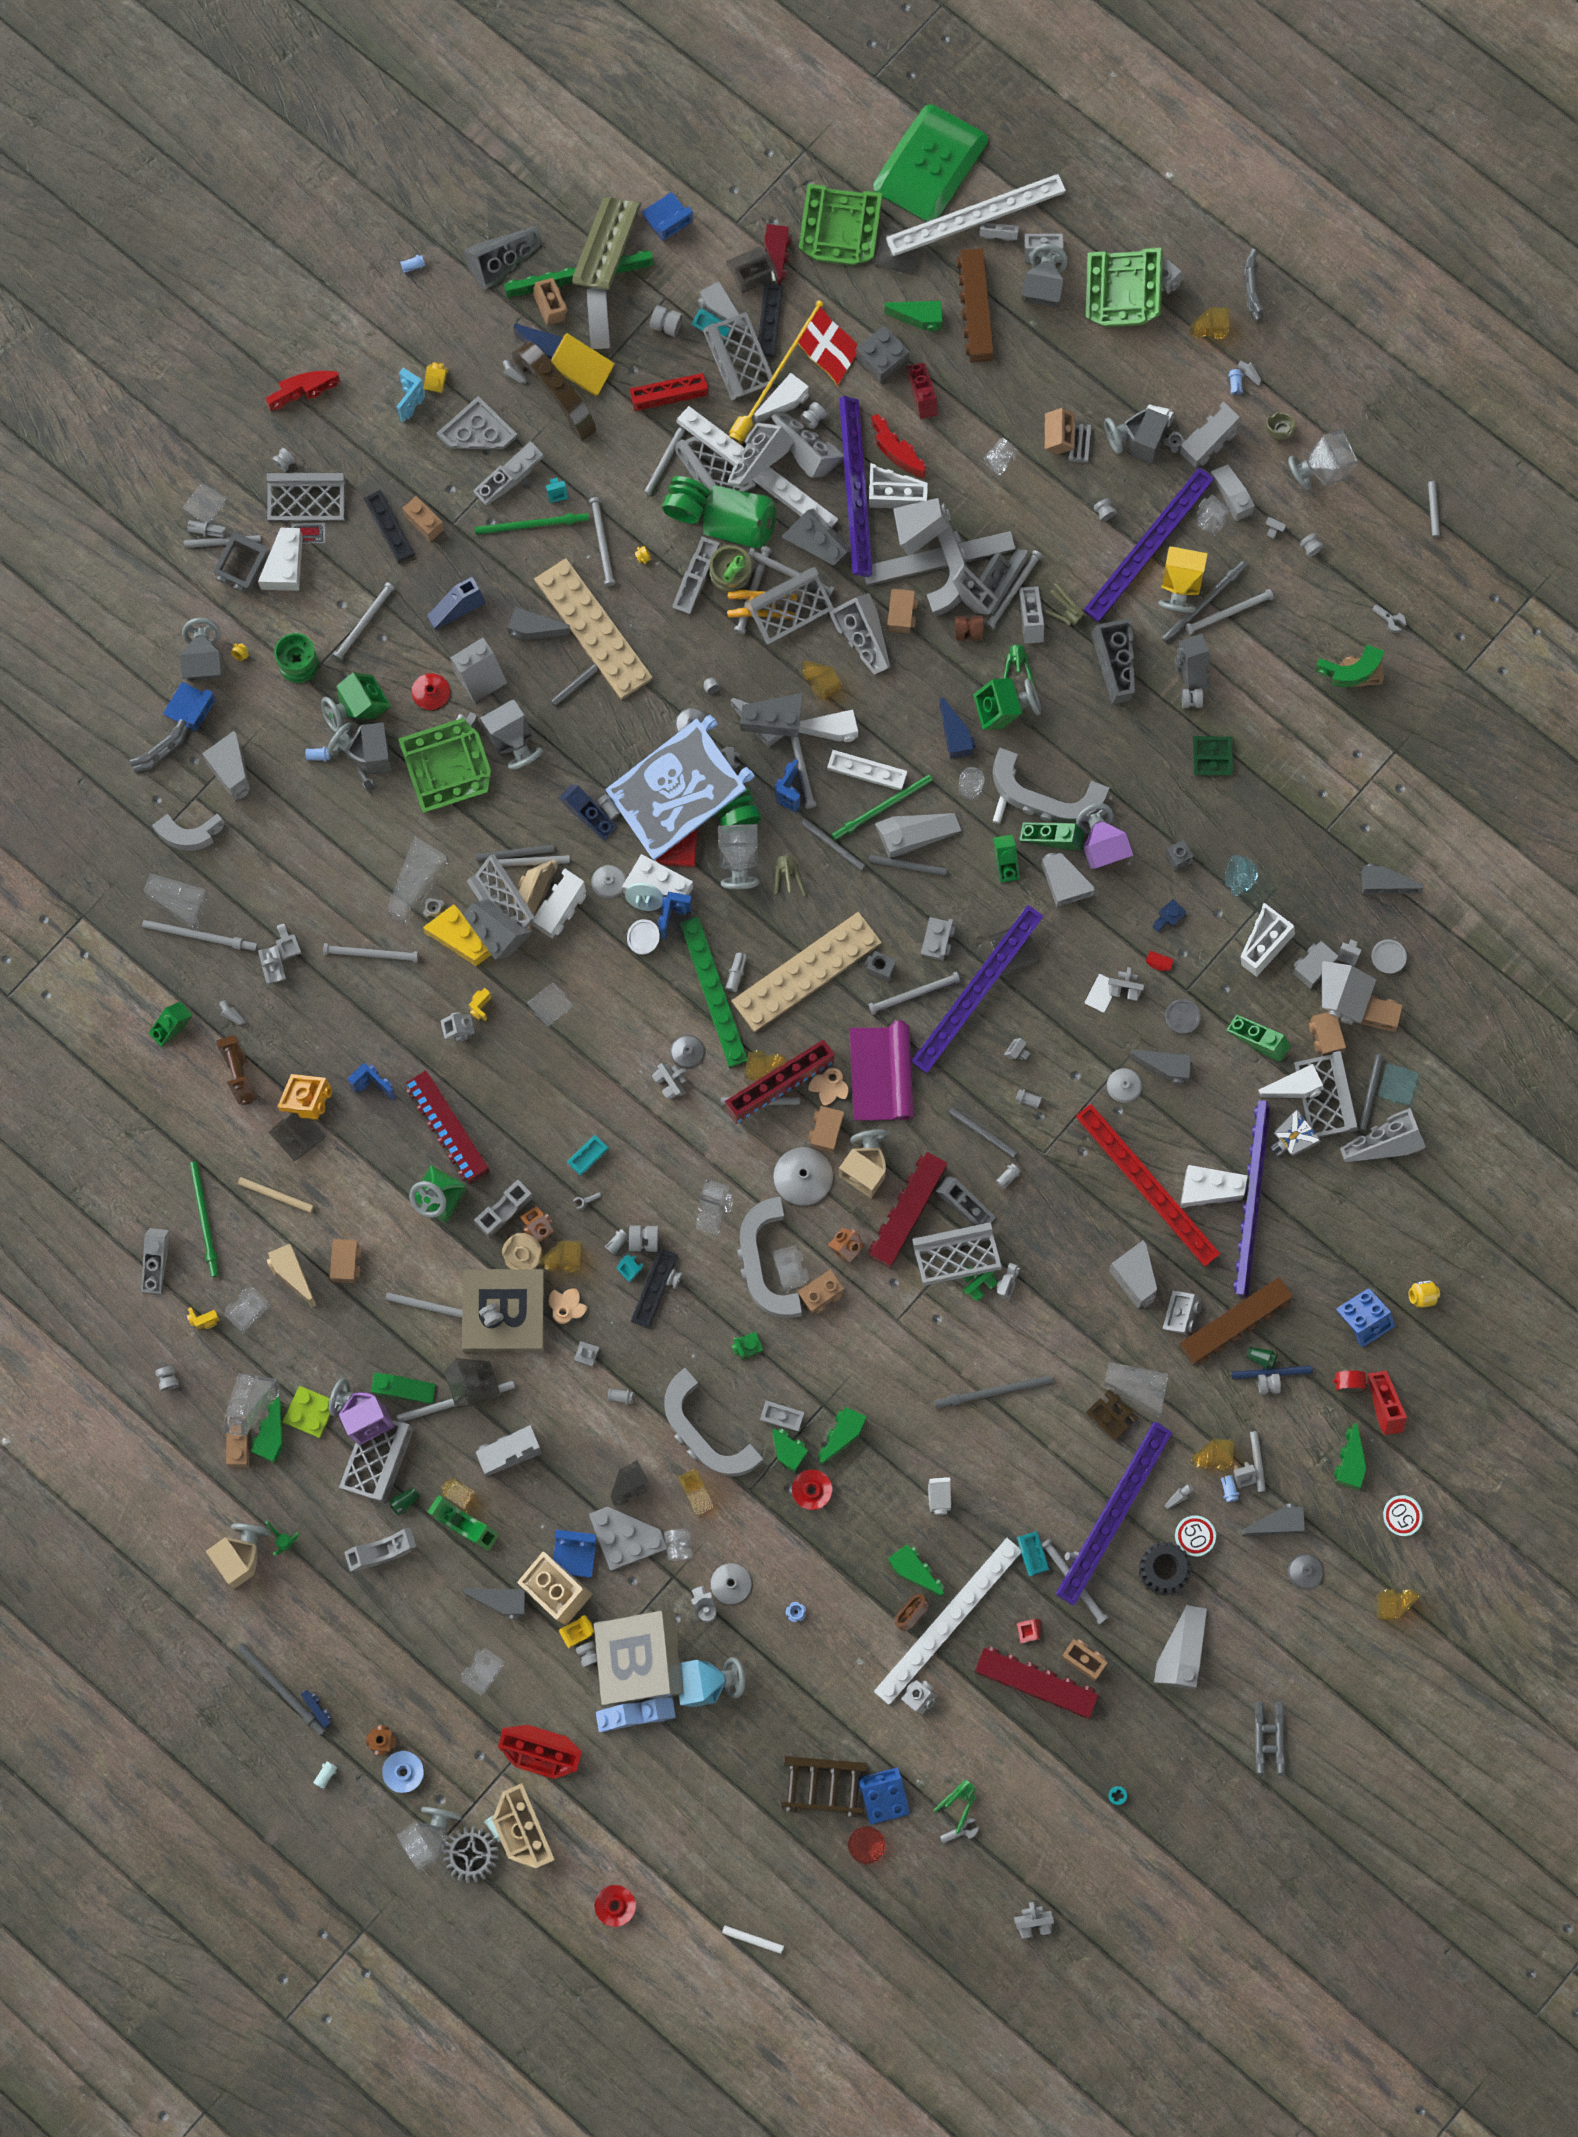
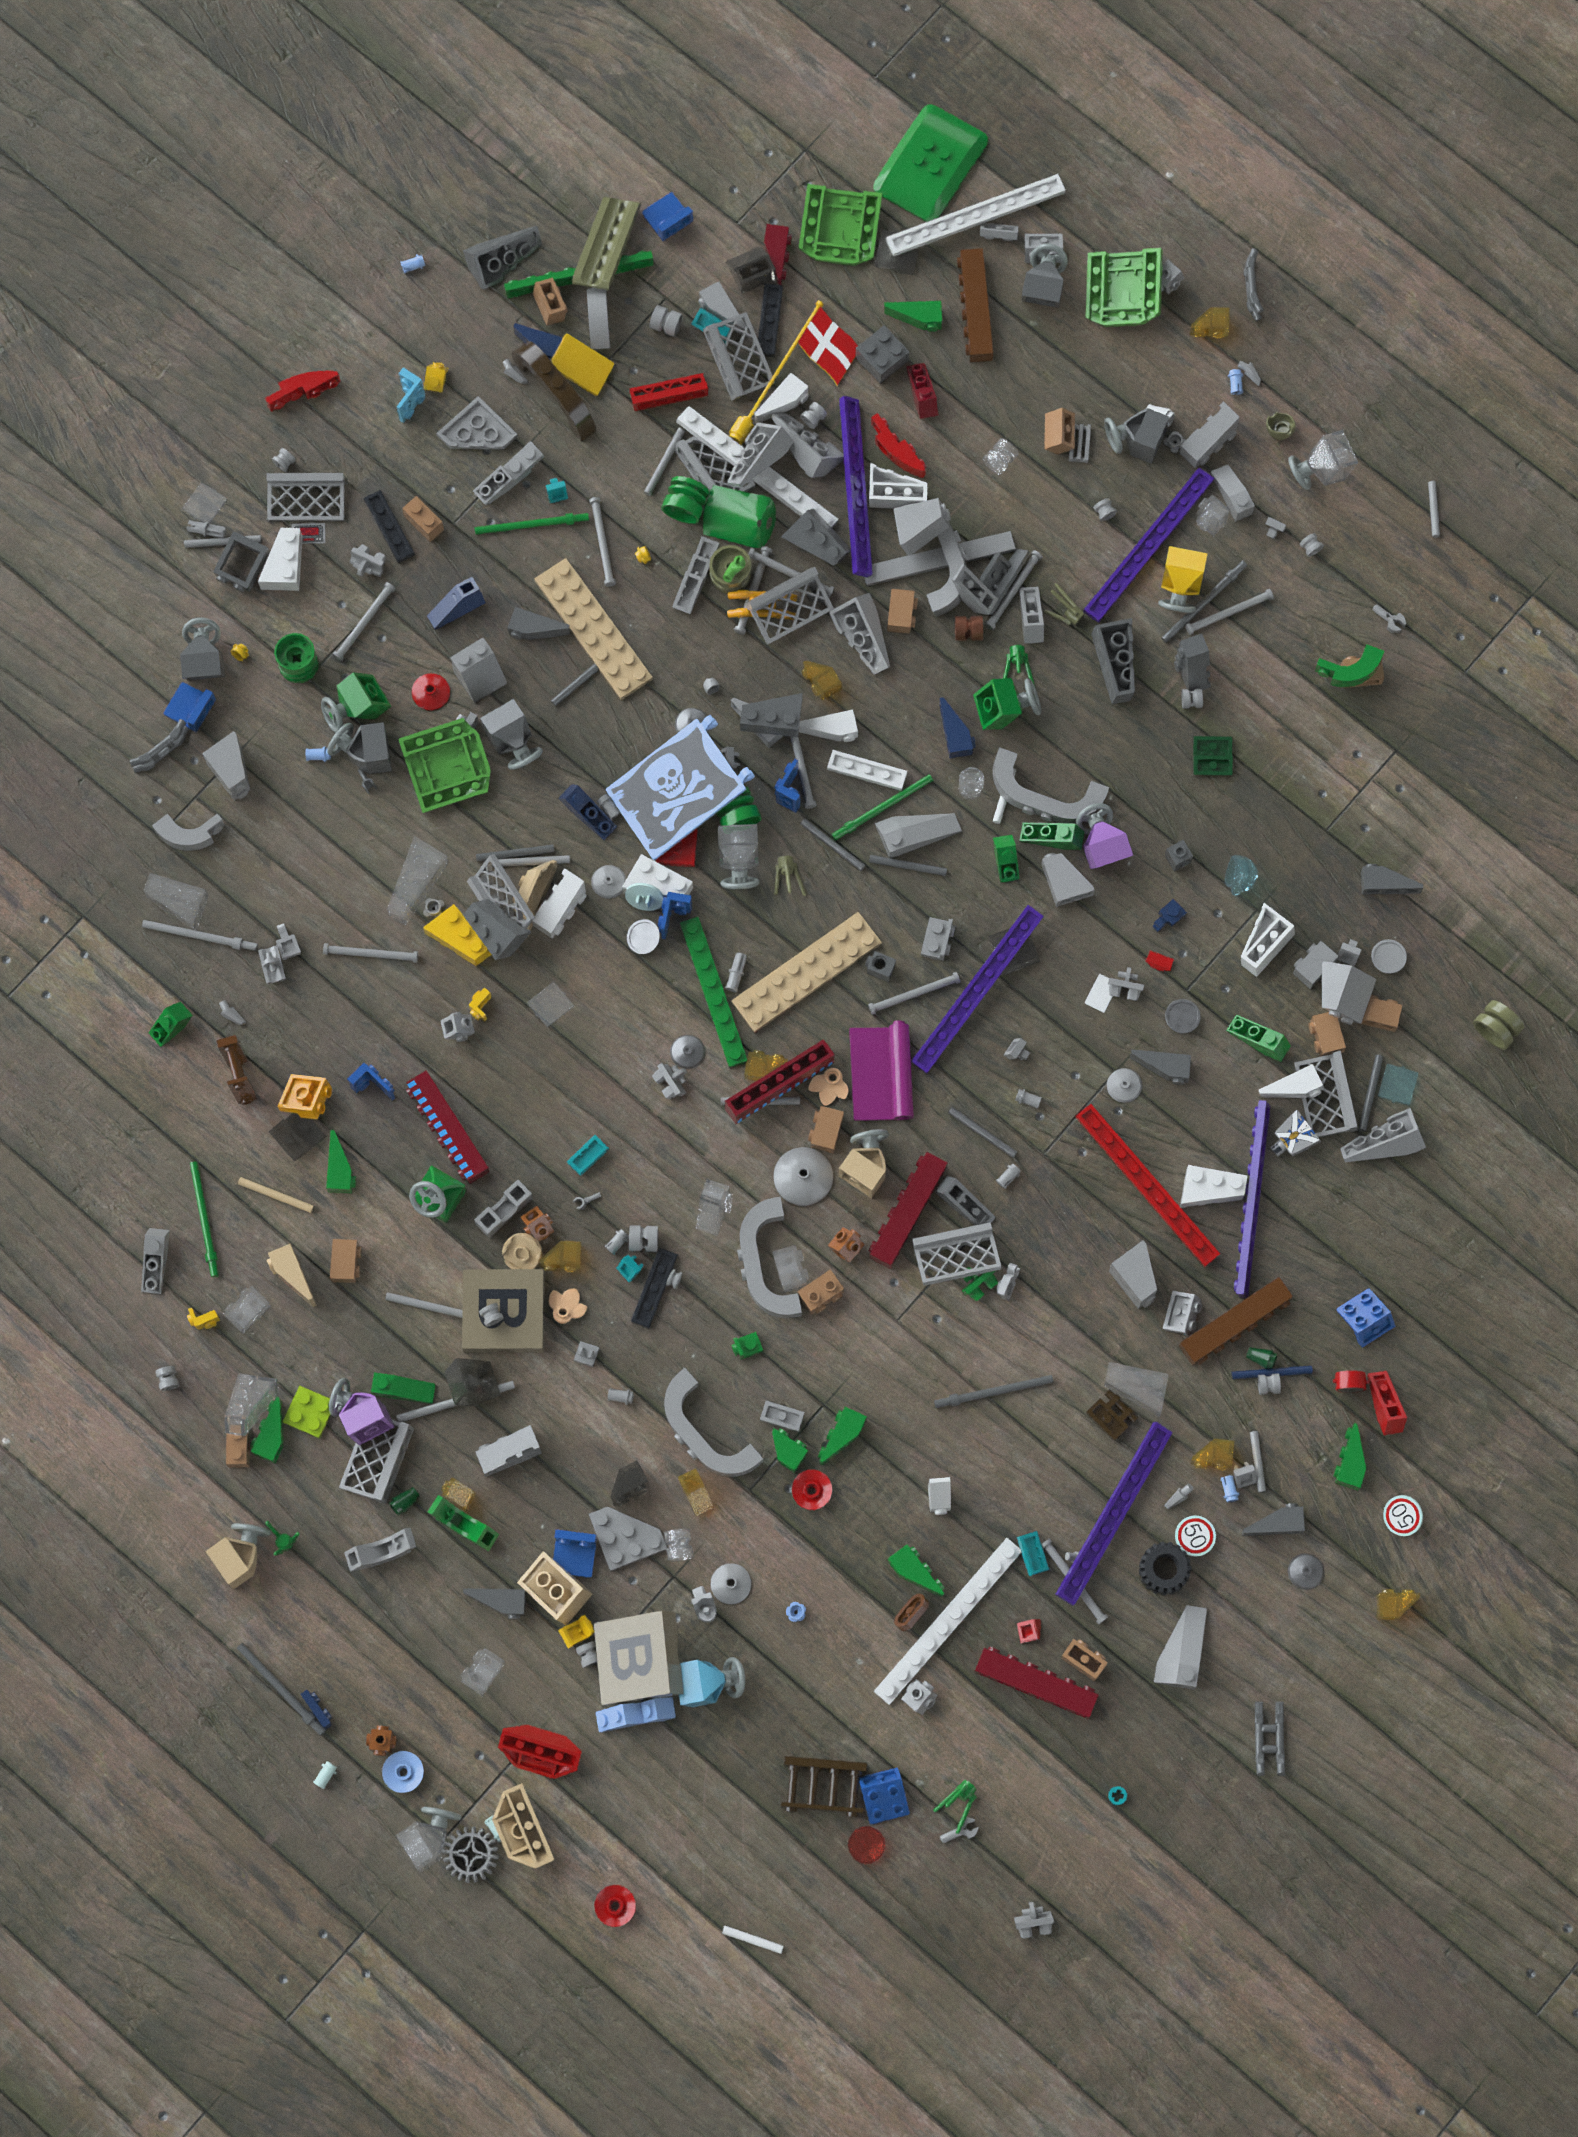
yellow head [1409,1281,1440,1308] -> none
none -> green slope [326,1130,356,1194]
none -> light grey hips [350,544,386,577]
none -> olive wheel [1473,1000,1525,1050]

